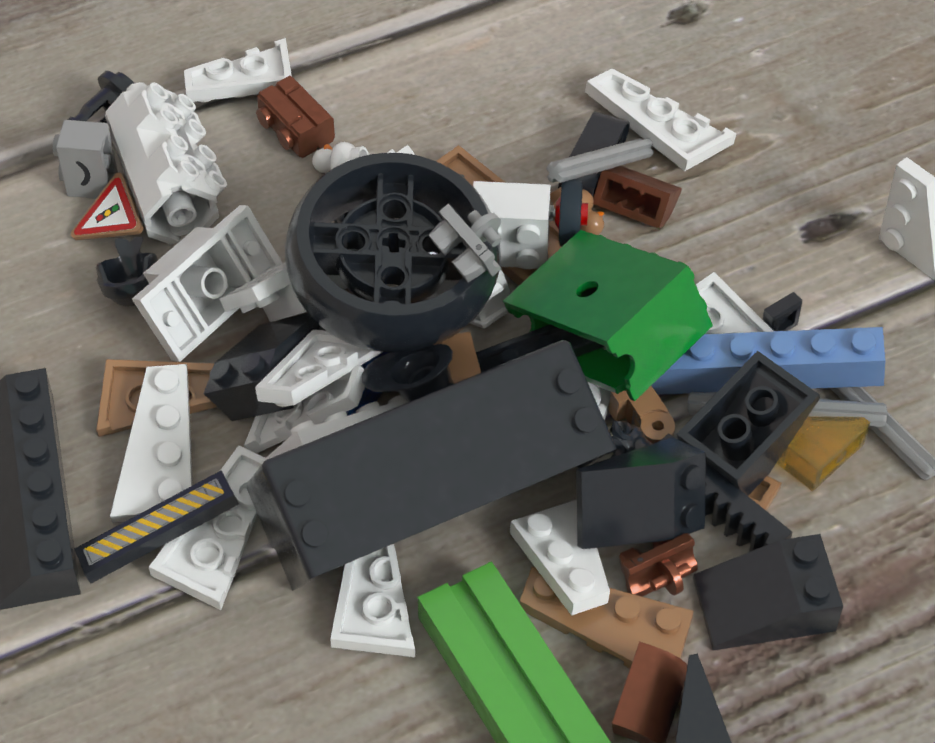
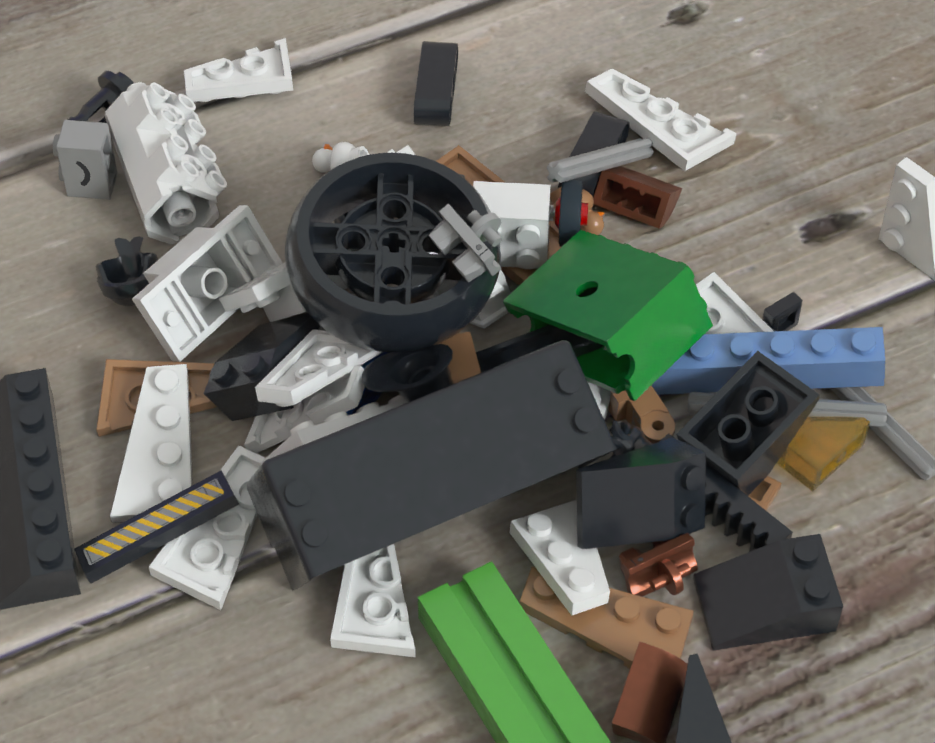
piece [71,172,144,240] -> none
copper brick [256,76,335,159] -> none
none -> black beam [414,41,458,127]

